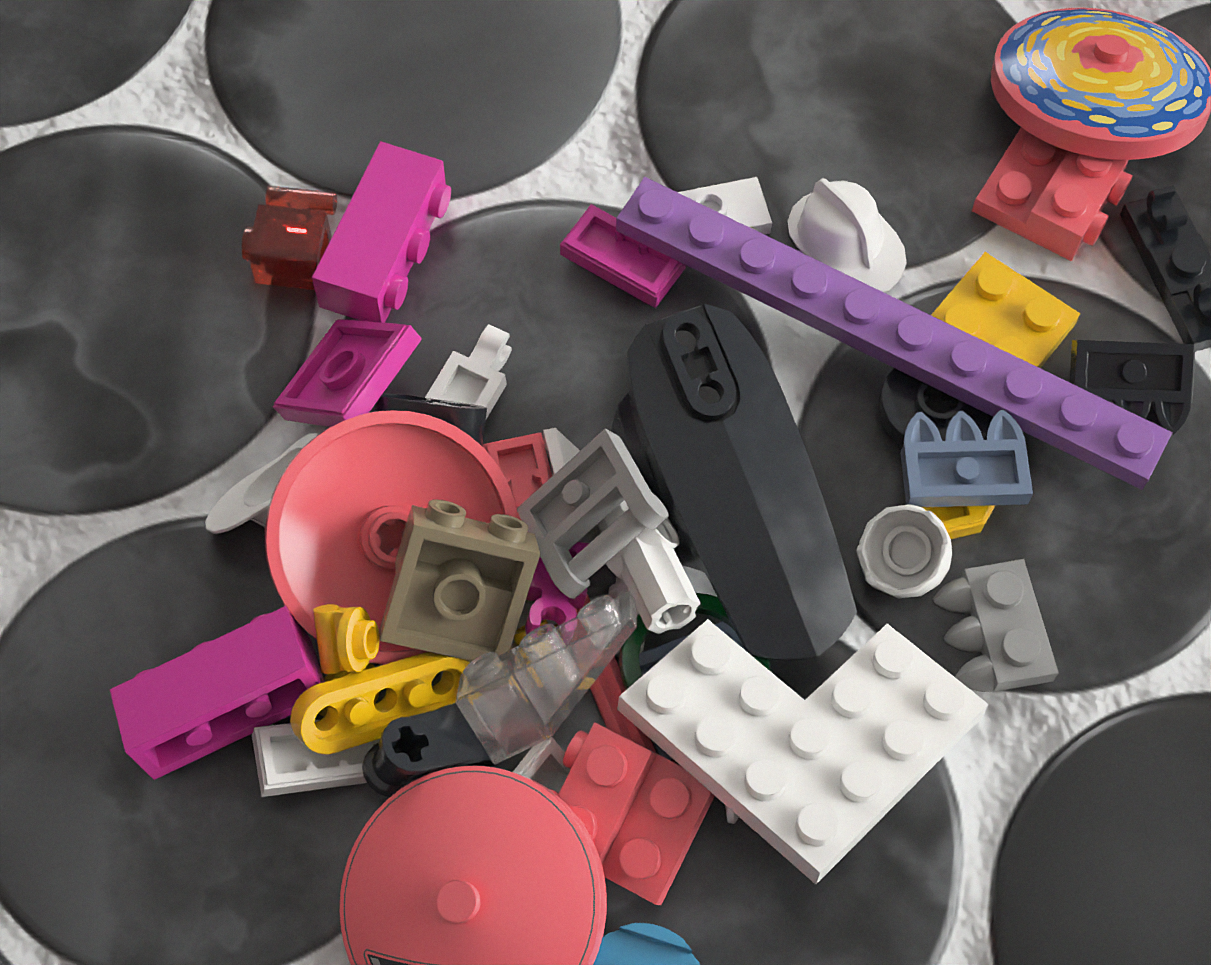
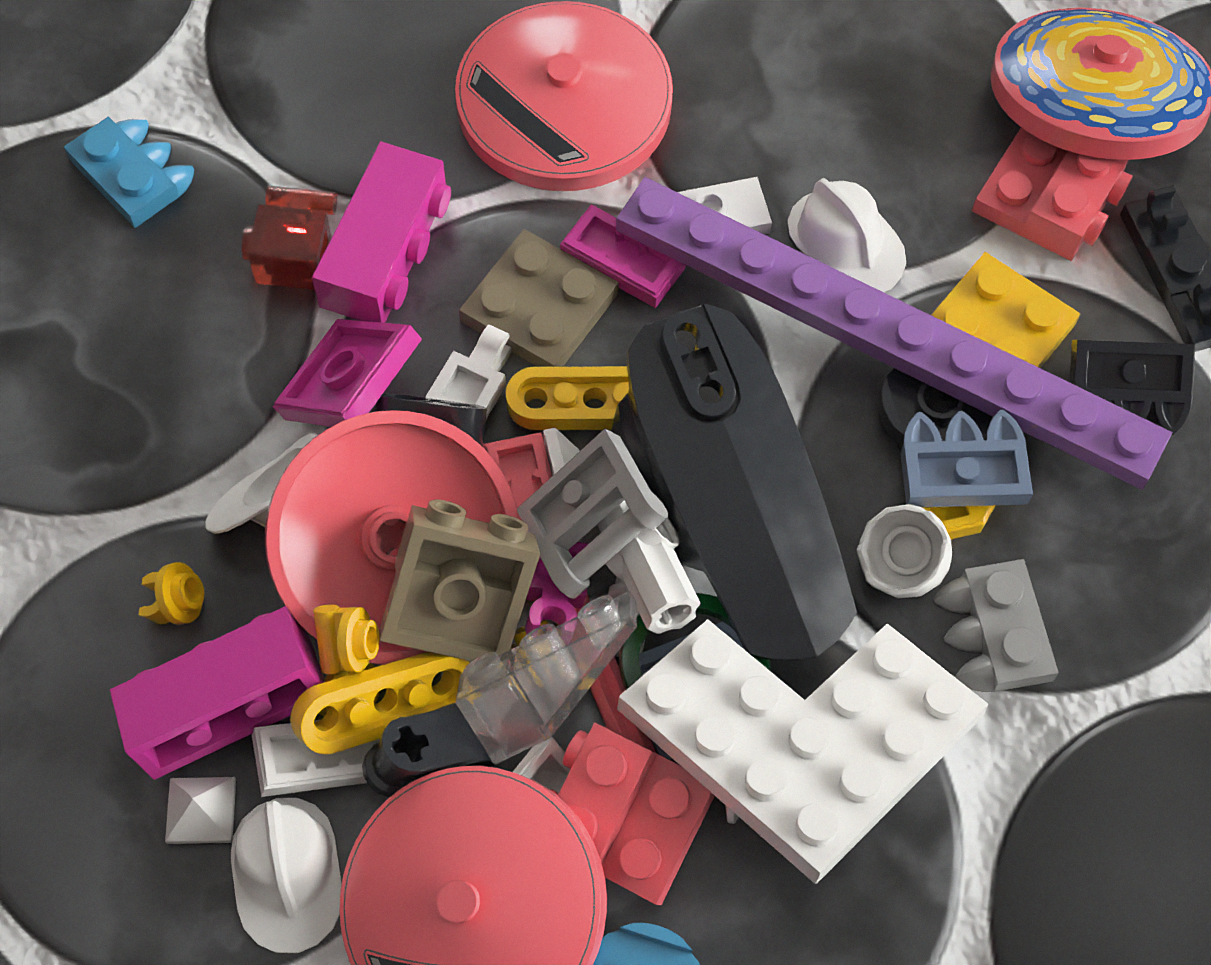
none -> dark azure plate [64,116,194,228]
none -> yellow plate [138,562,205,625]
none -> white slope [165,777,236,844]
none -> white piece [231,798,342,953]
none -> coral dish [455,1,673,191]
none -> dark tan plate [459,229,619,367]
none -> yellow plate [506,366,629,430]

